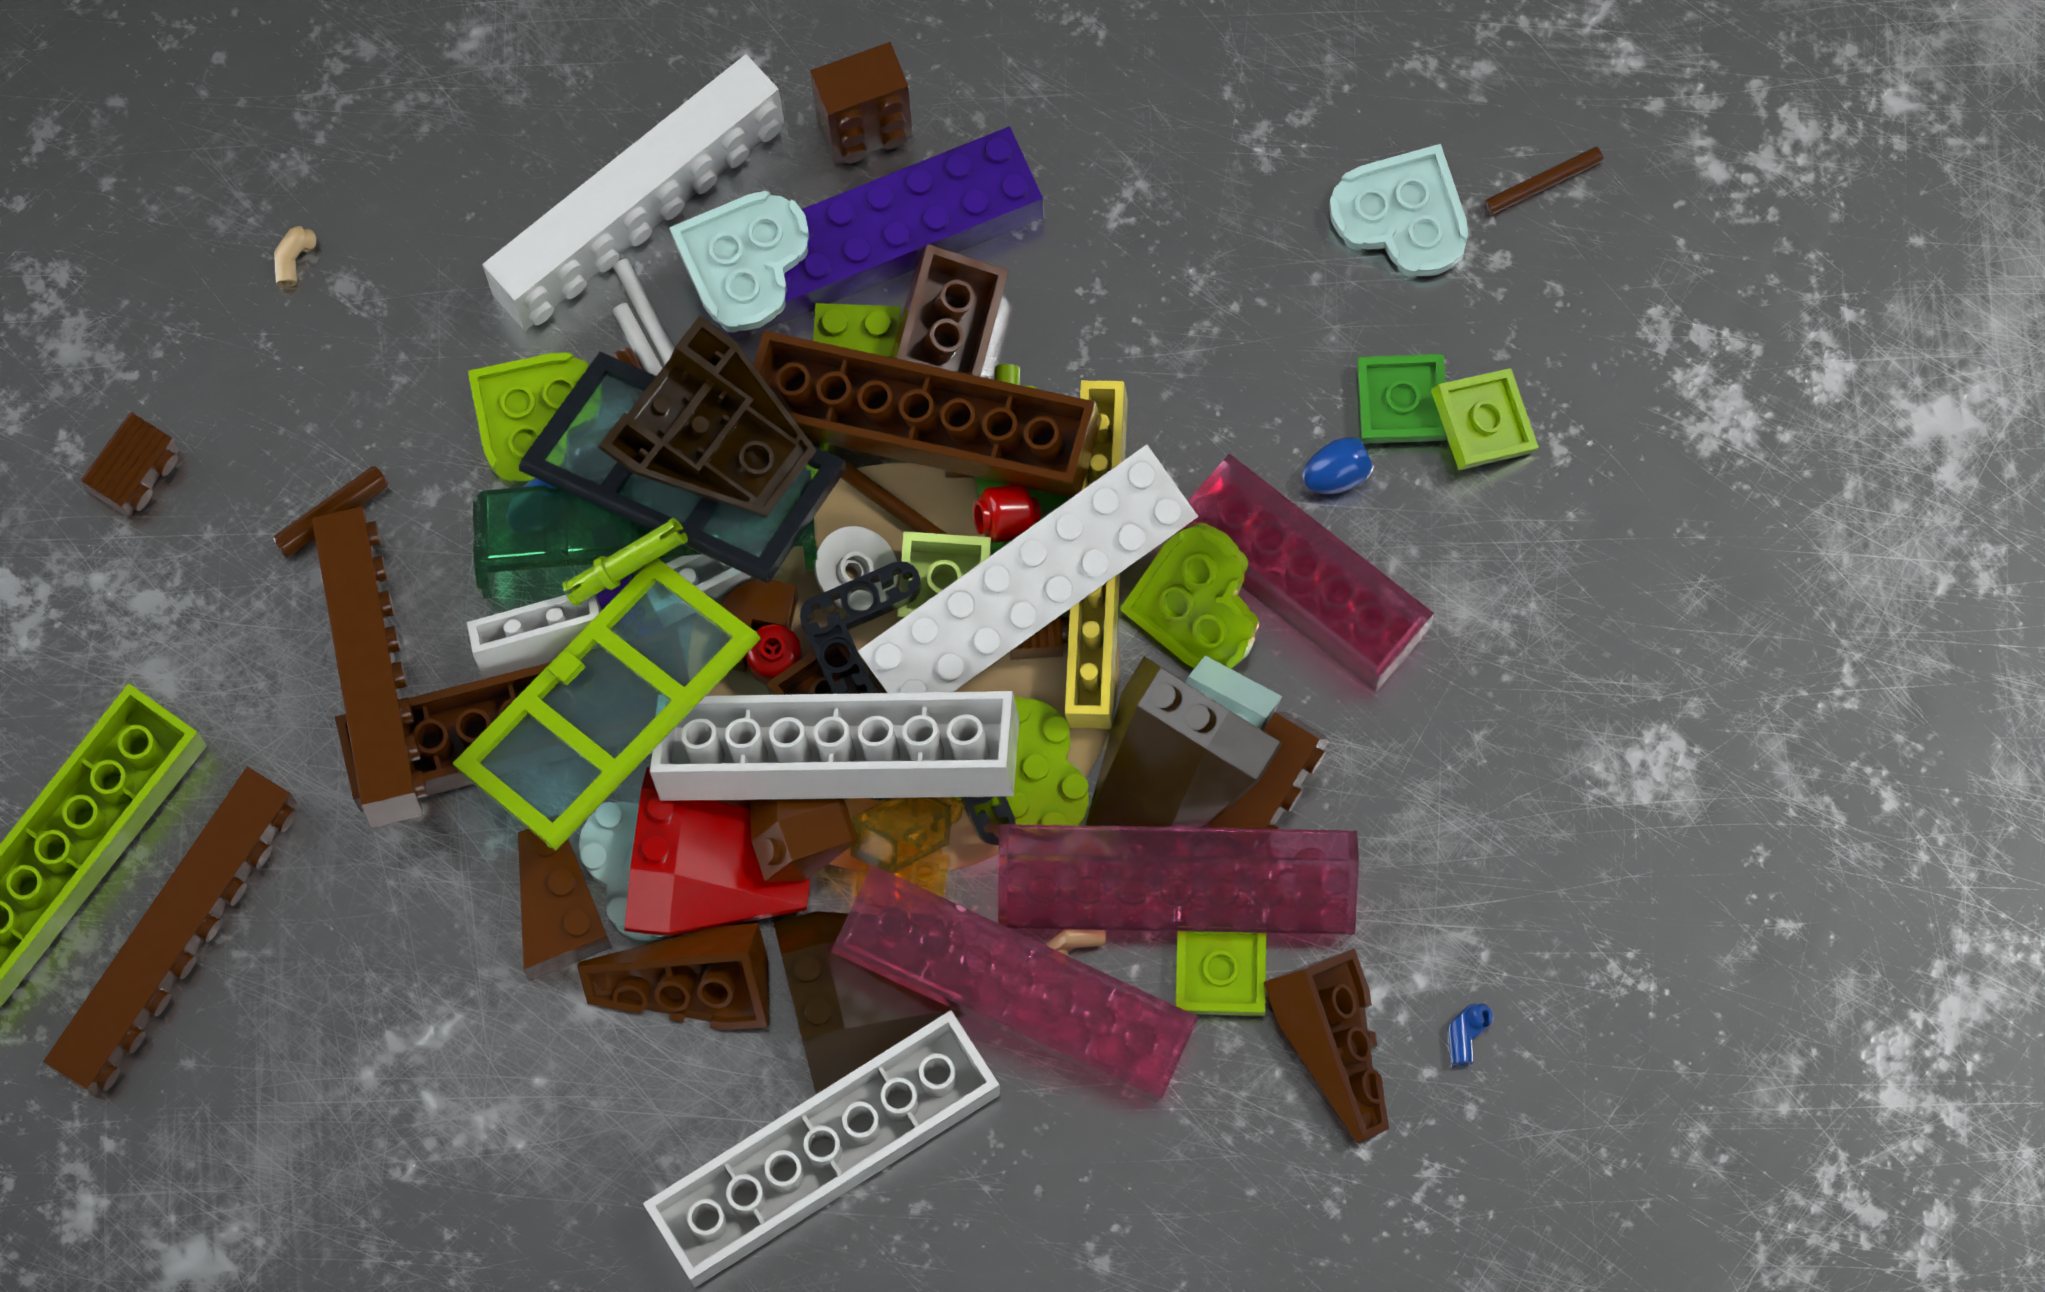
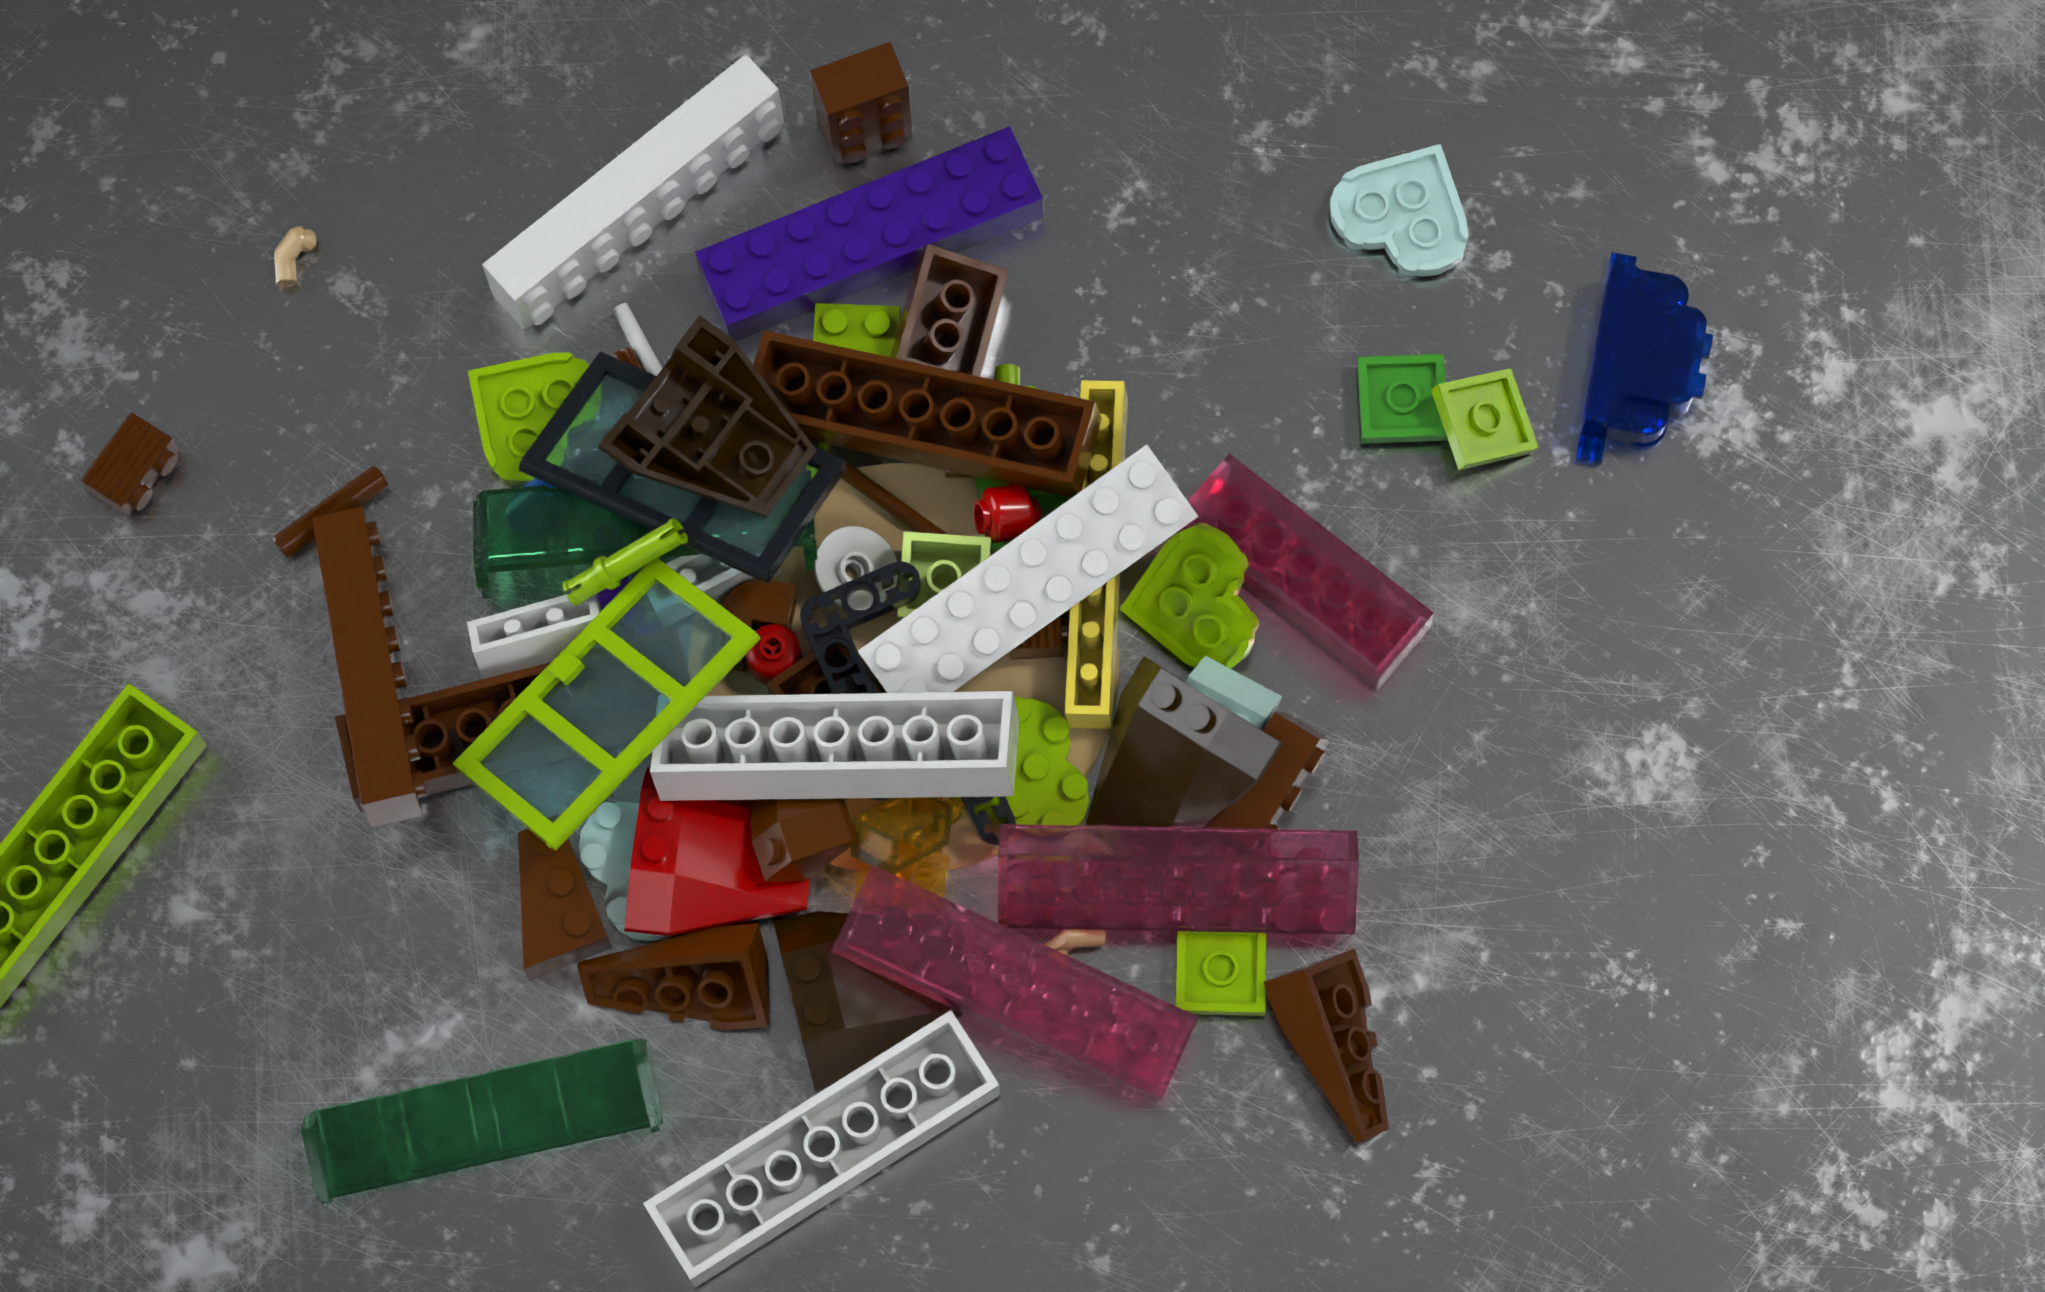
reddish brown brick [43,766,298,1098] -> none
white bar [613,259,675,364] -> none
light aqua plate [669,191,809,333] -> none
blue animal [1302,437,1374,494] -> none
blue arm [1448,1003,1494,1066] -> none
reddish brown bar [1484,146,1604,215] -> none
none -> clear green piece [301,1038,664,1207]
none -> clear blue brick [1576,252,1713,465]

